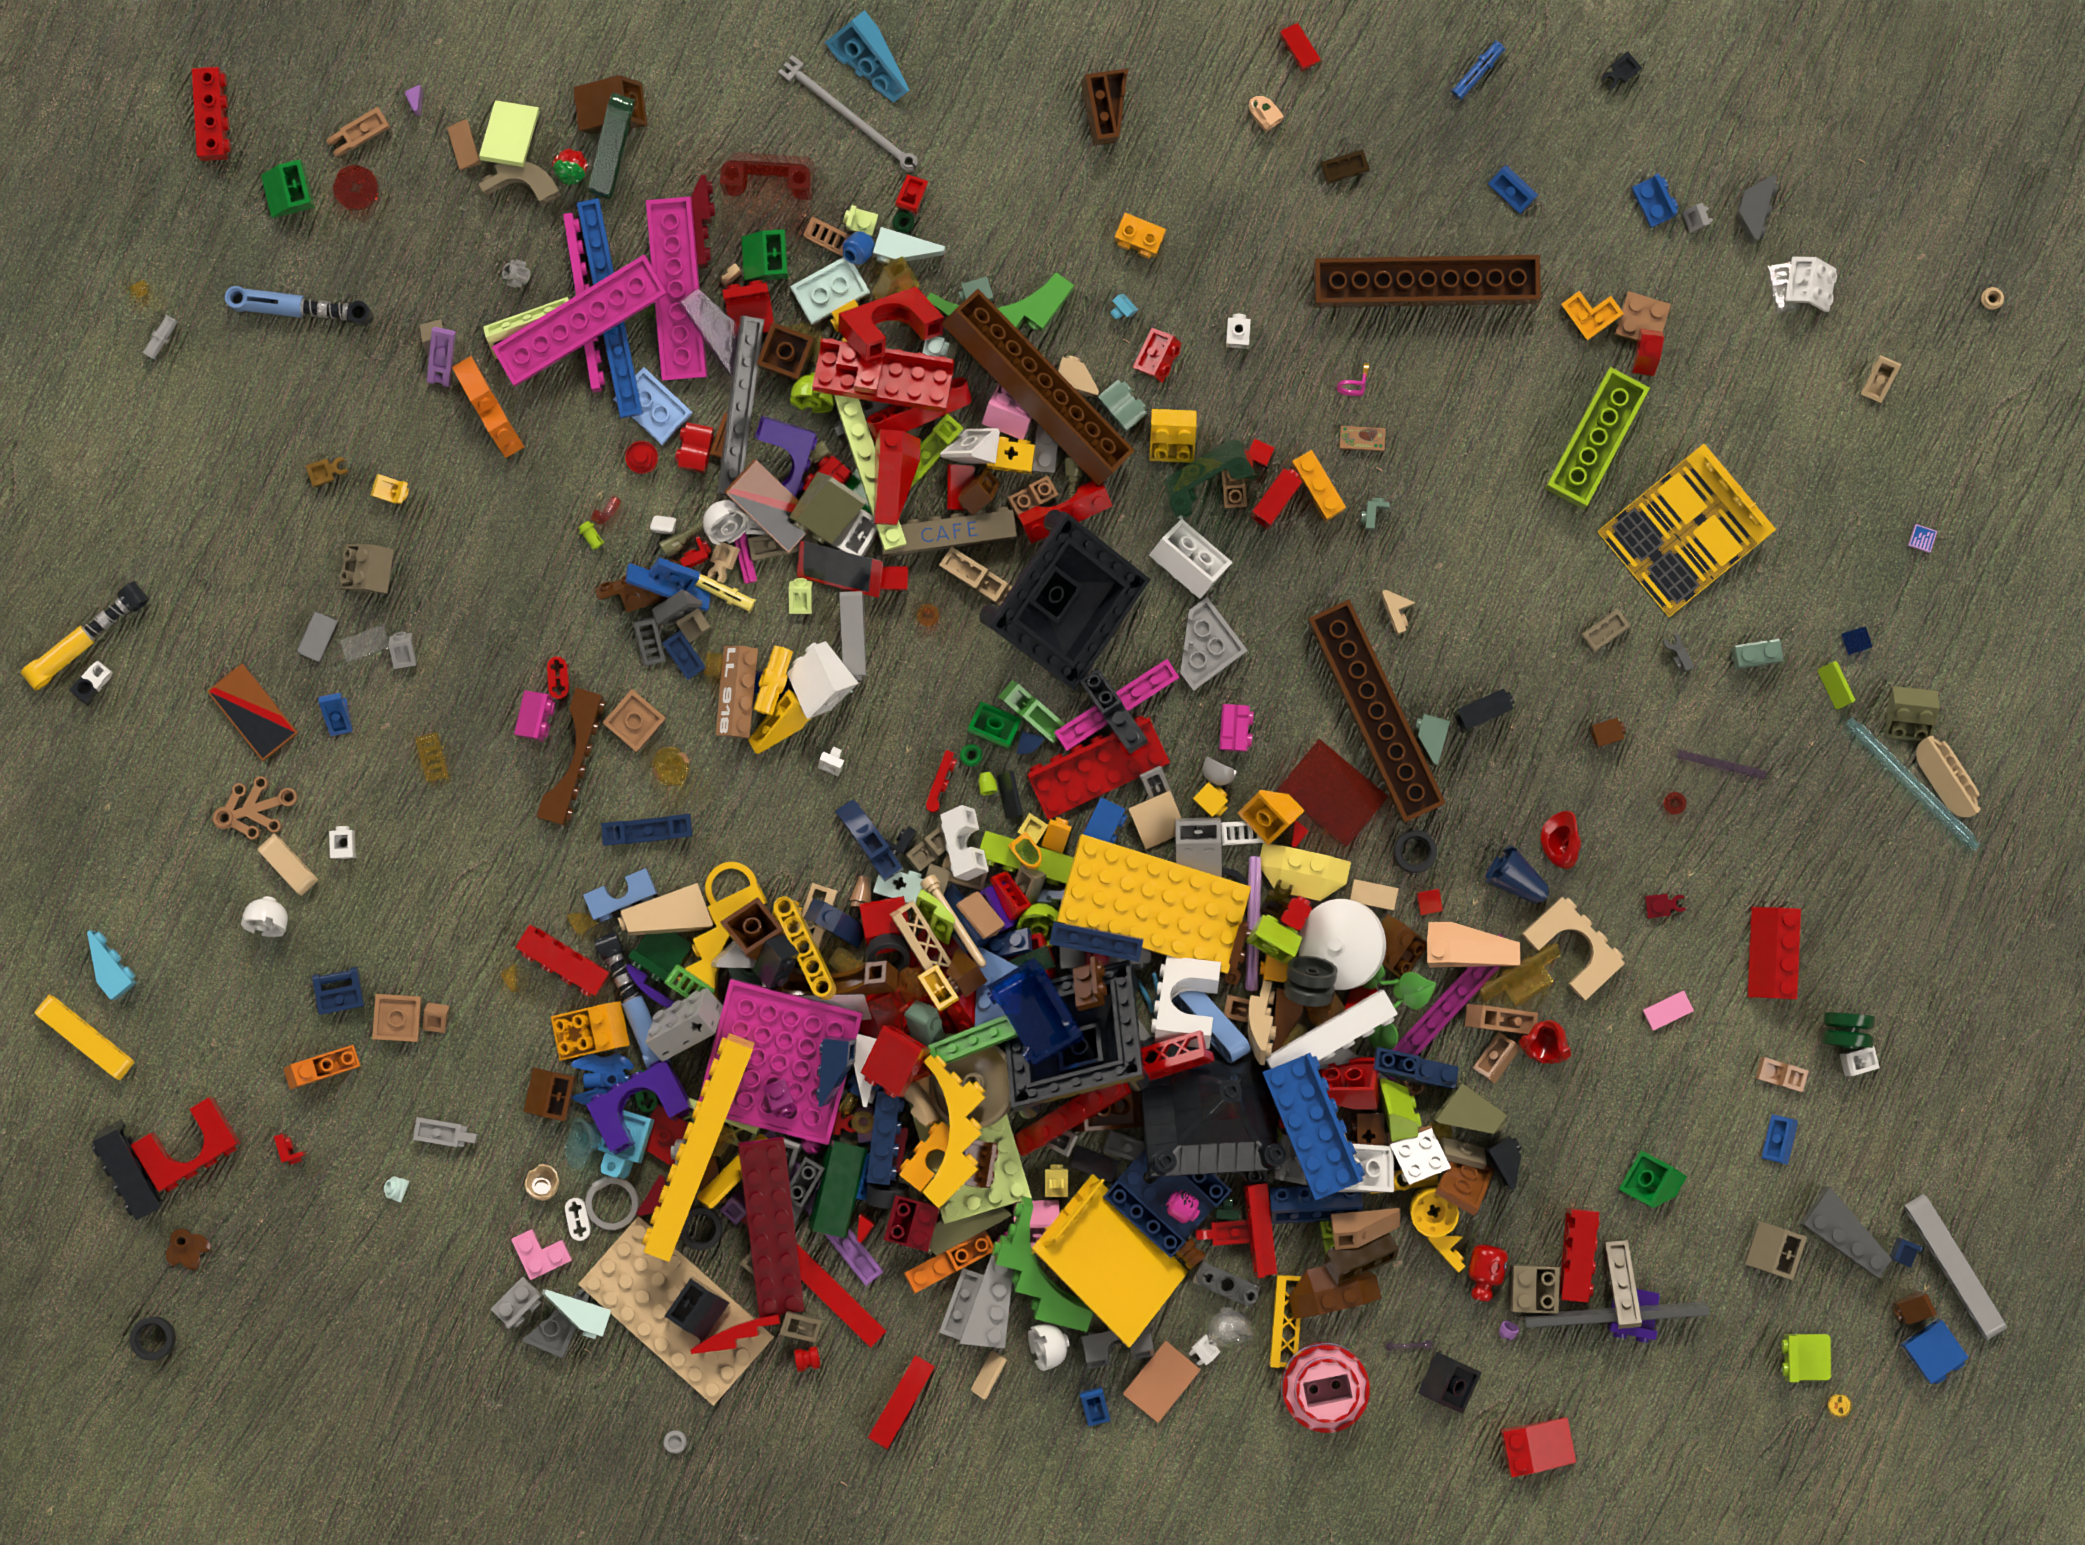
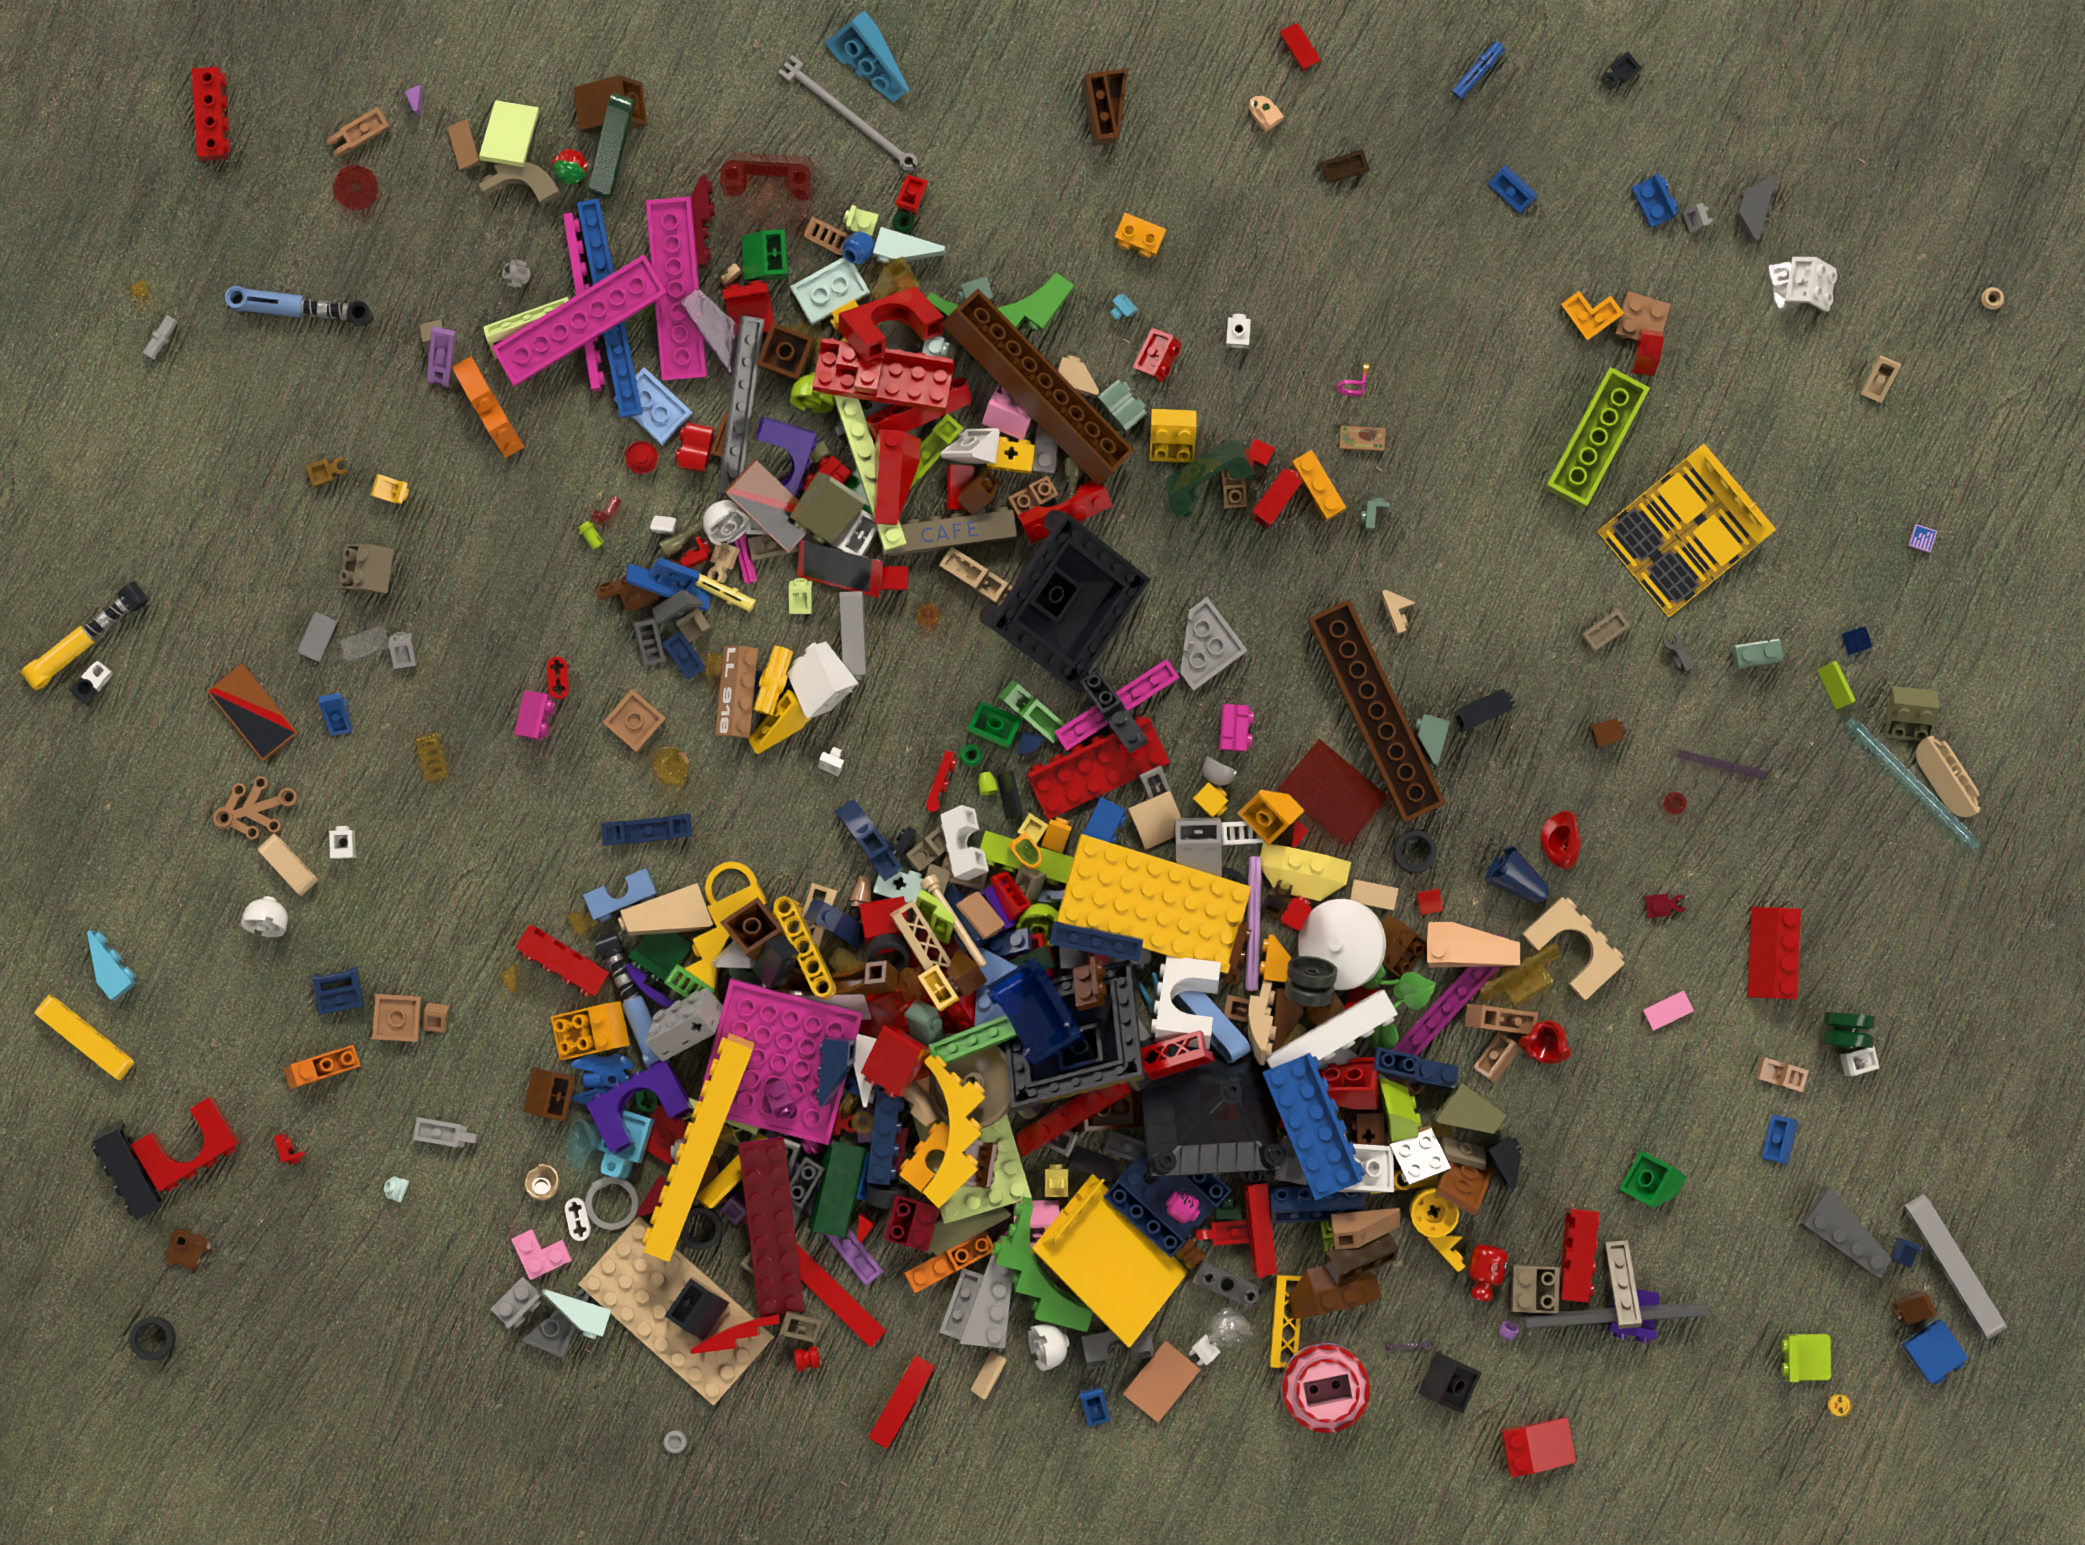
green slope [261,159,315,219] -> none
reddish brown arch [537,688,606,826] -> none
white slope [1149,519,1232,599] -> none
lime slope [1246,915,1302,964] -> none
reddish brown brick [1313,255,1541,308] -> none
dark tan slope [1745,1221,1807,1280] -> none

